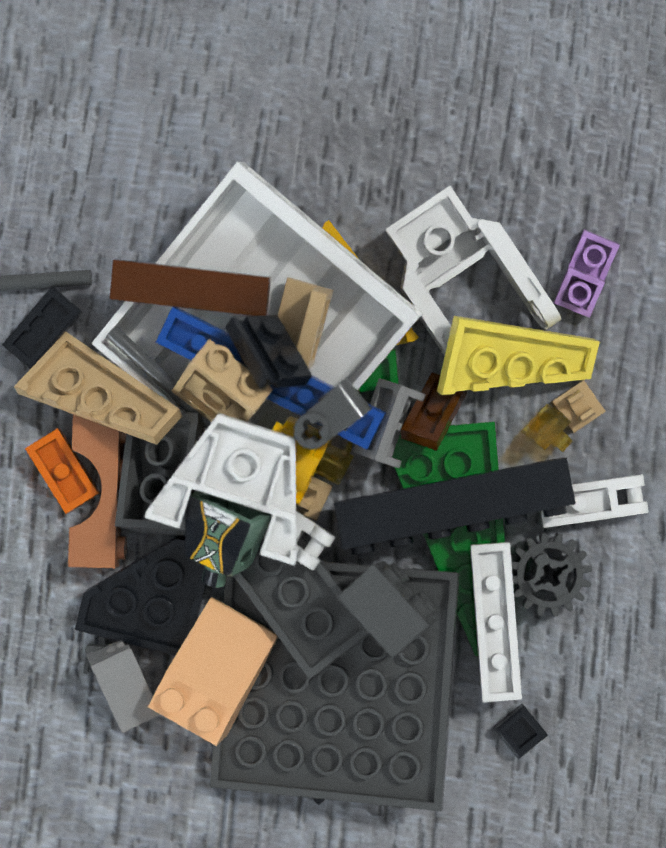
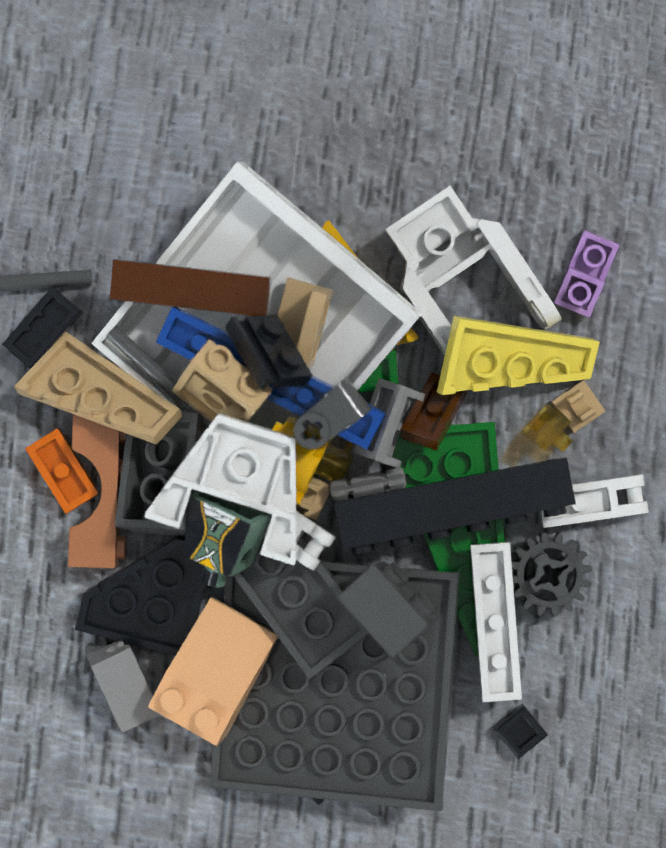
none -> light grey axle [330,468,407,501]

